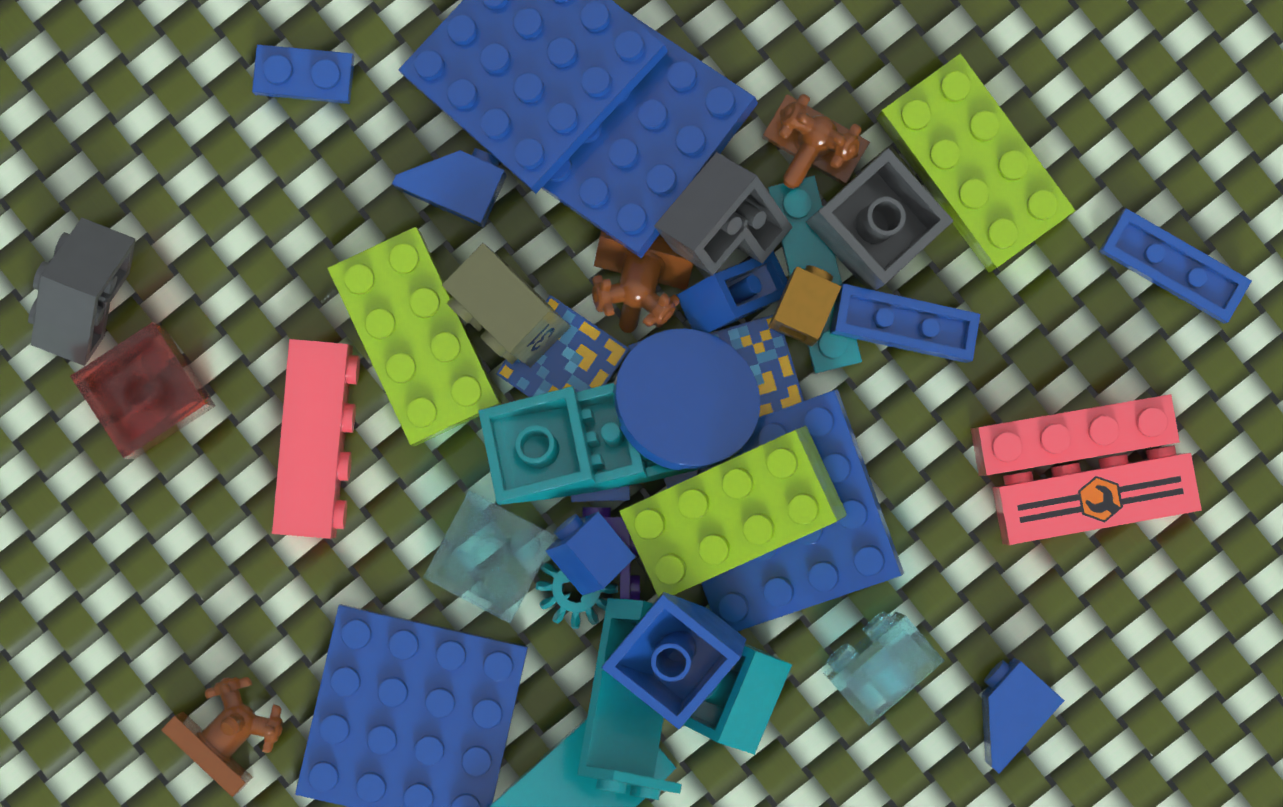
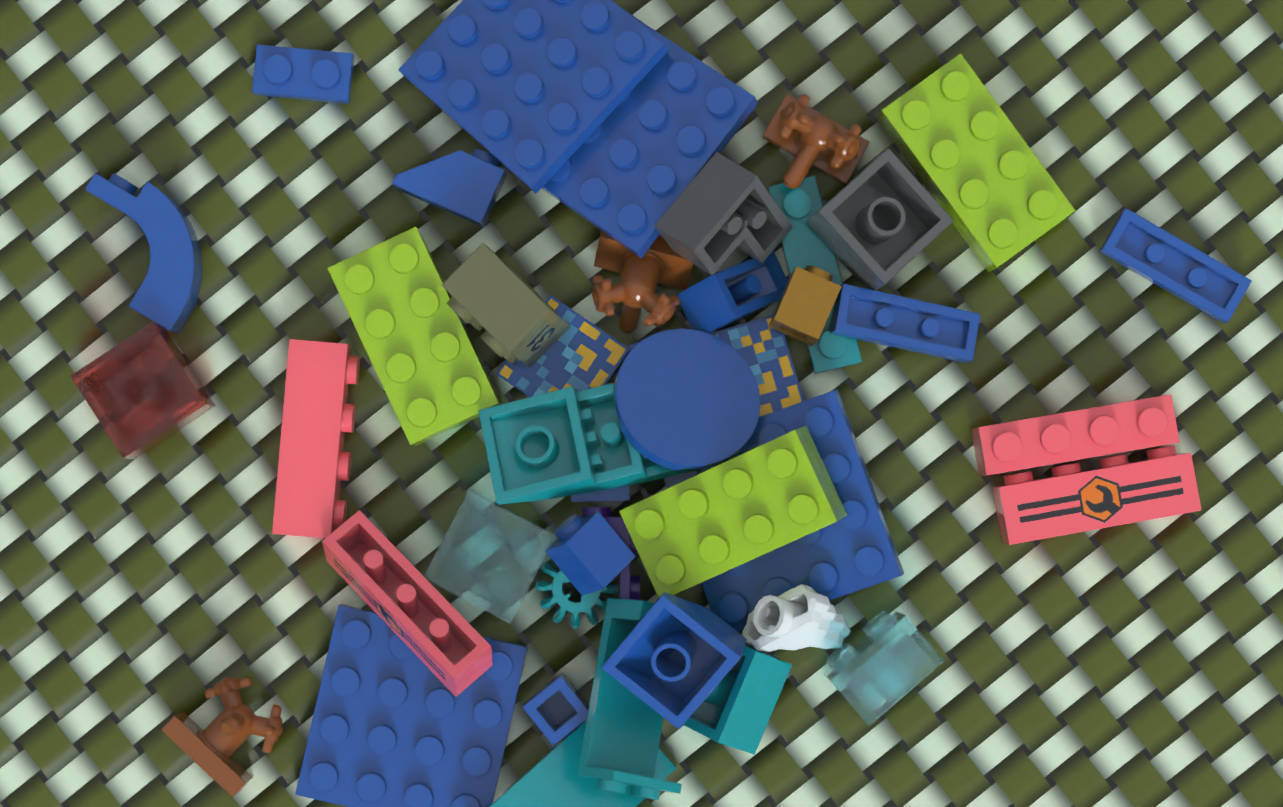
dark grey brick [28,218,136,366] -> none
blue slope [982,658,1065,773] -> none
none -> blue arch [85,173,202,334]
none -> coral brick [322,510,493,697]
none -> blue brick [522,672,589,746]
none -> white rock [742,584,851,652]

